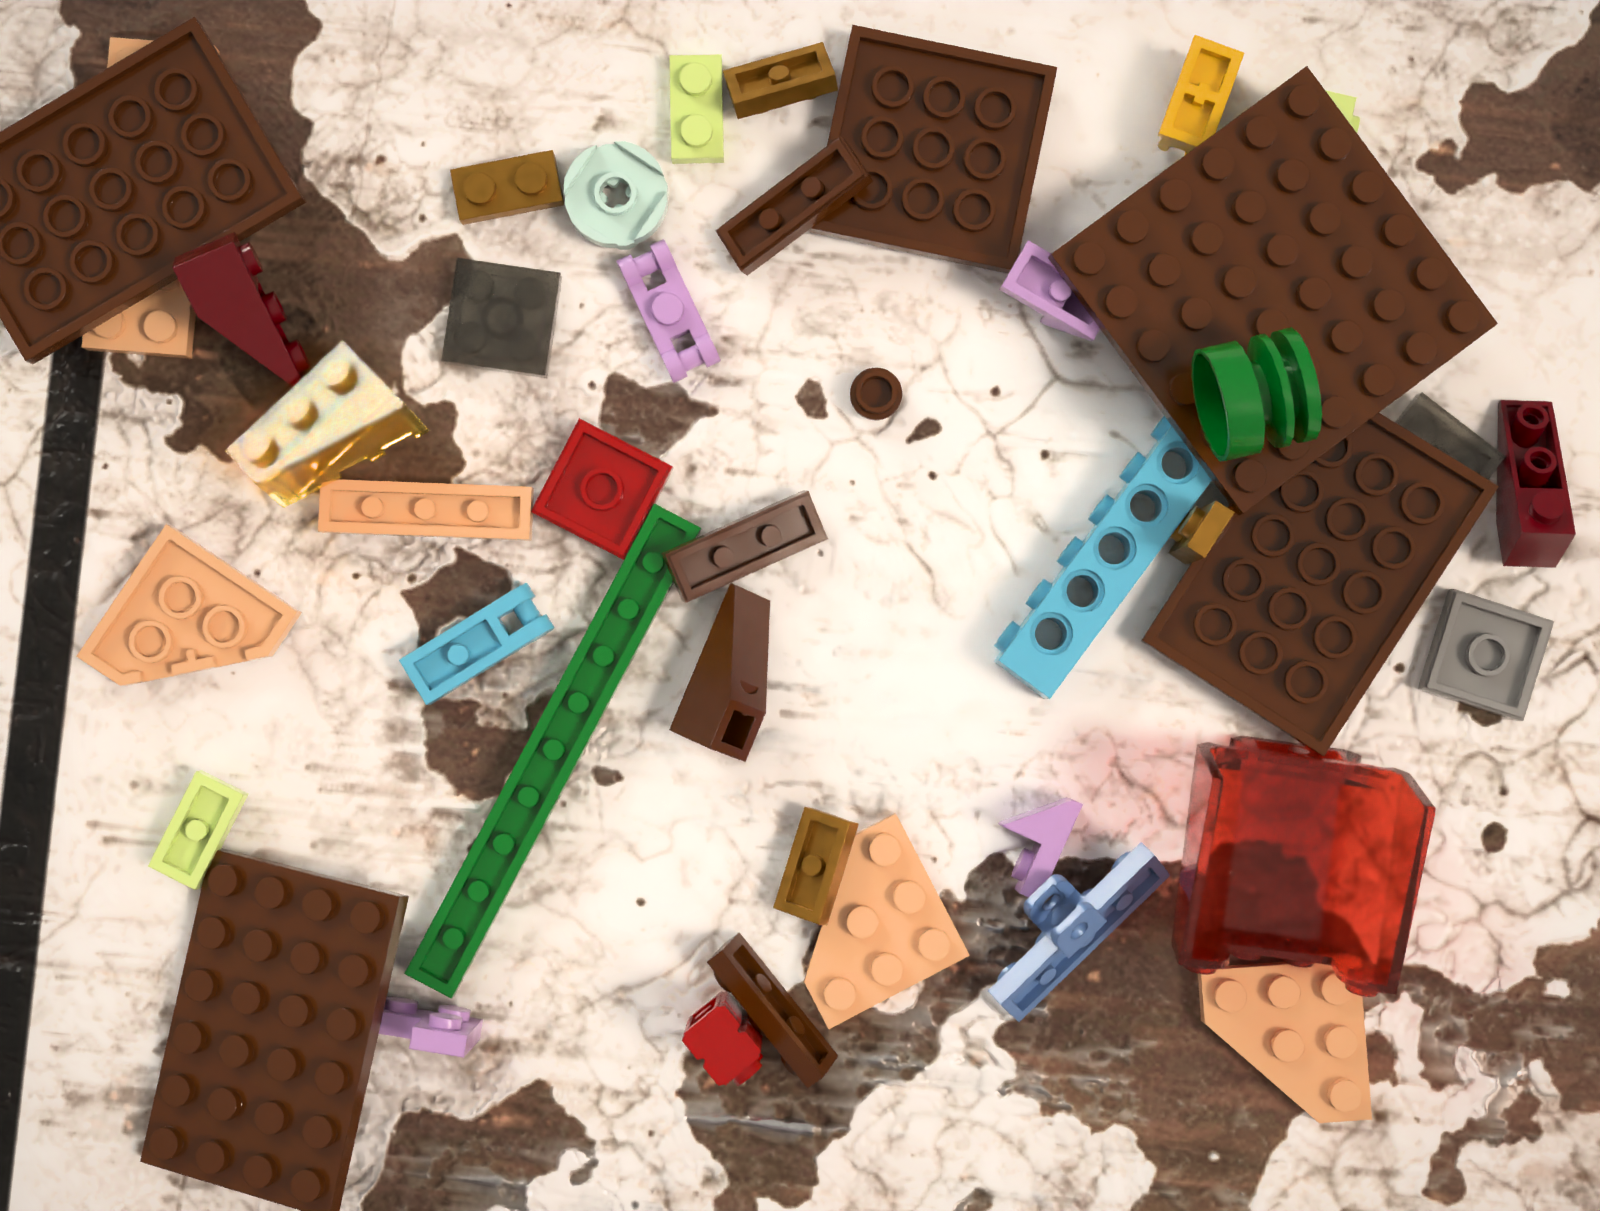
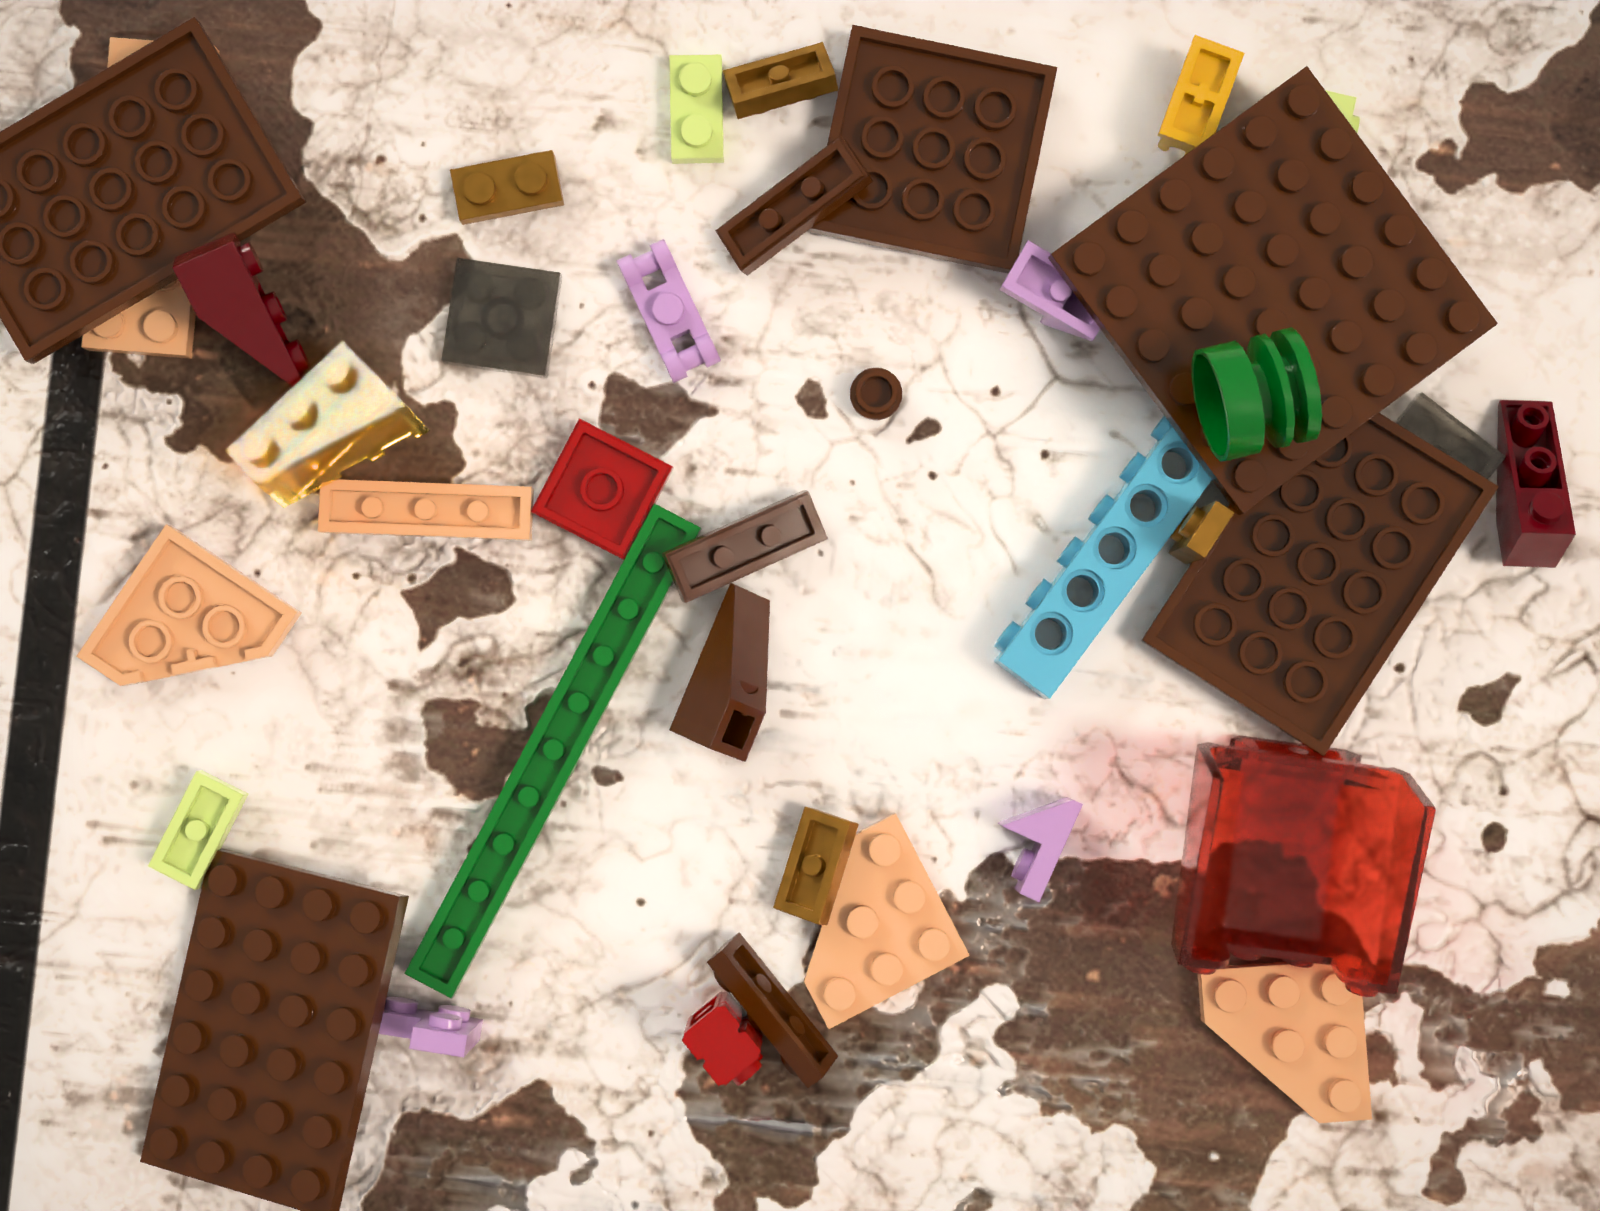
medium azure plate [399,583,555,705] -> none
light aqua plate [564,141,669,250] -> none
medium blue plate [988,842,1170,1022] -> none
light grey tile [1418,589,1554,721] -> none

